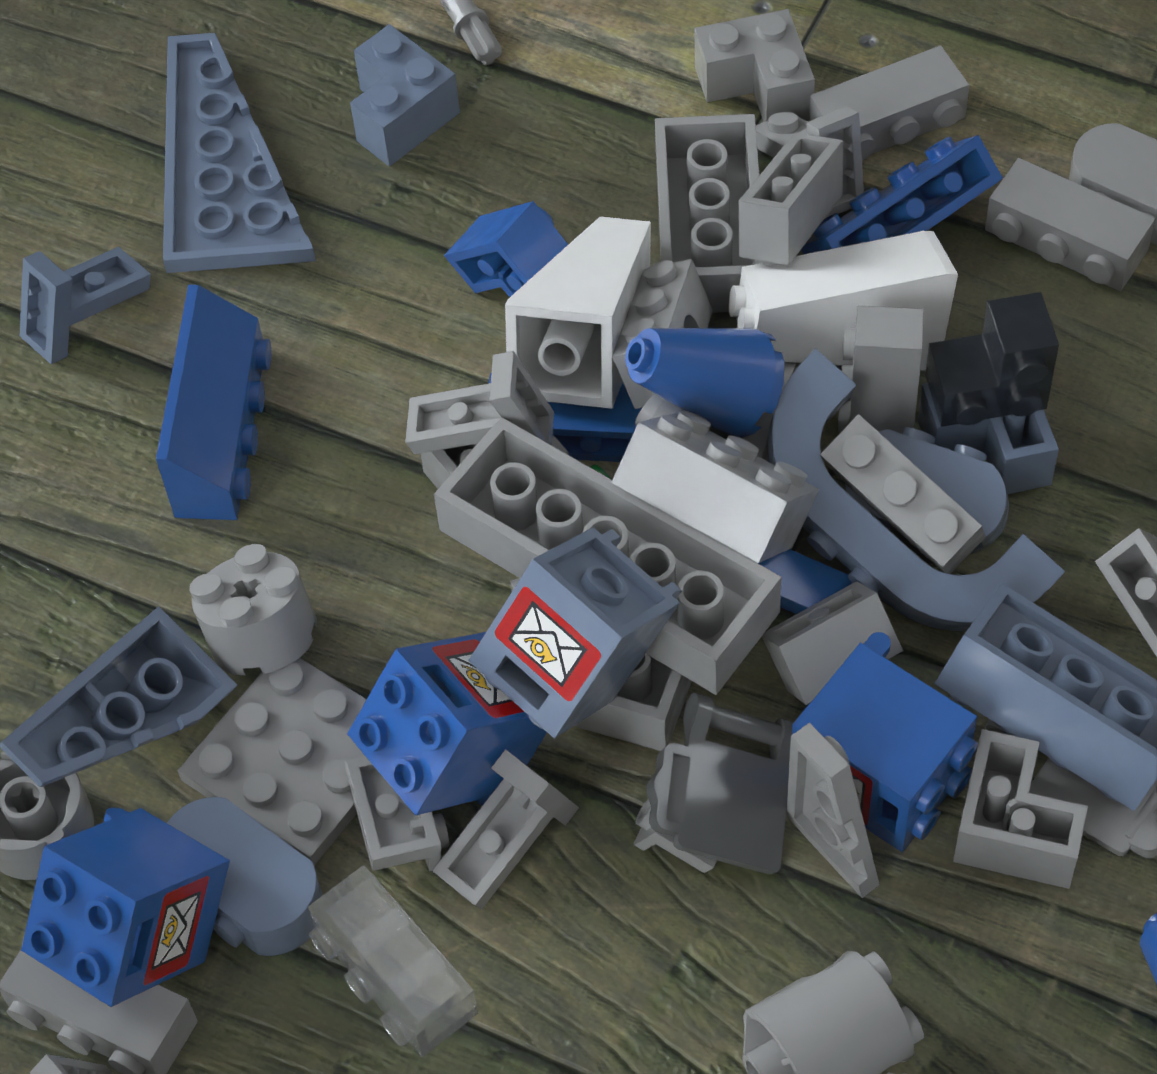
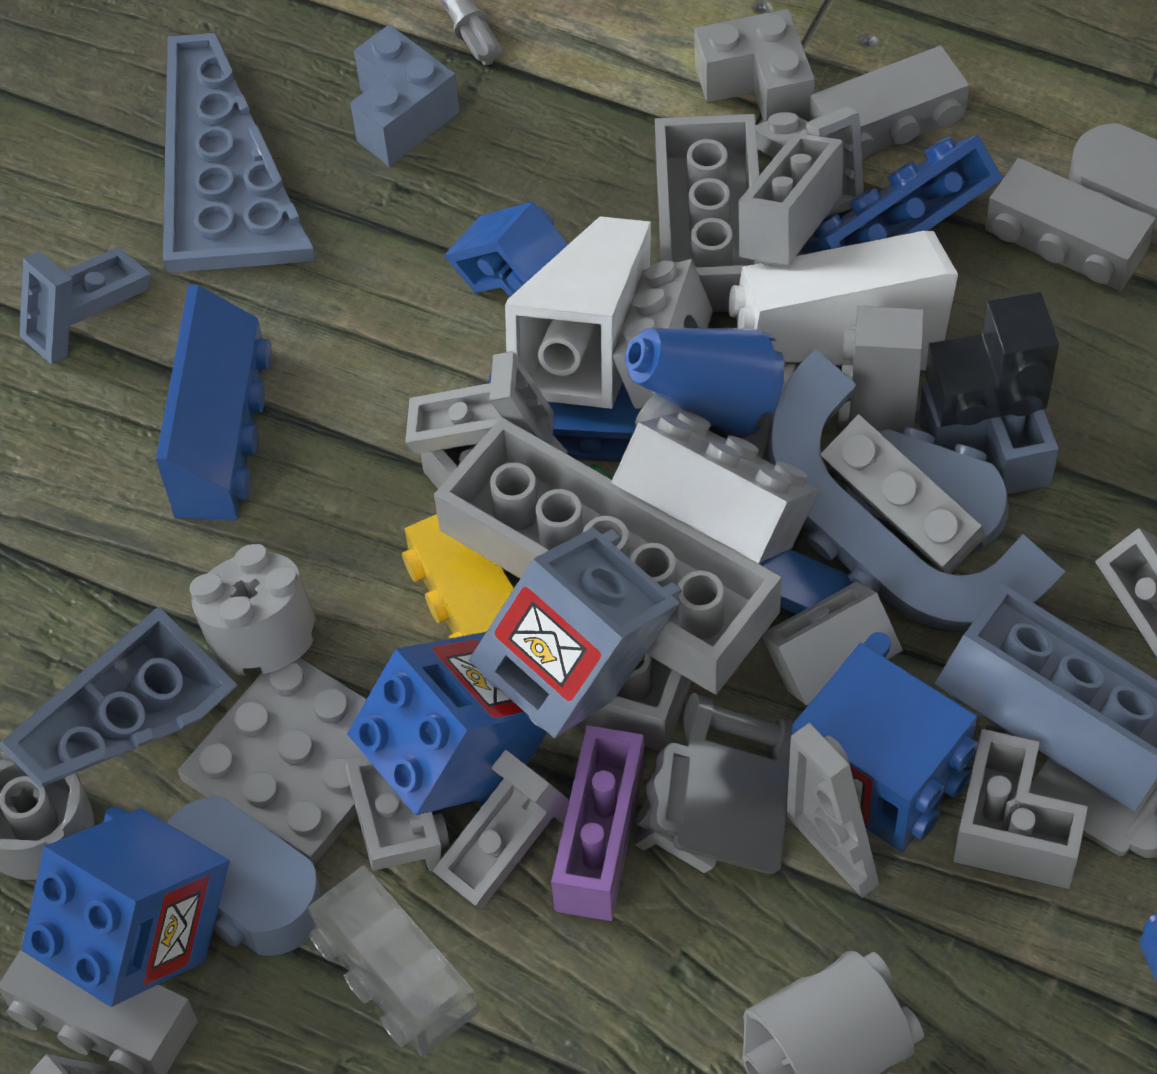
none -> yellow brick [402,514,514,639]
none -> medium lavender brick [551,725,645,921]

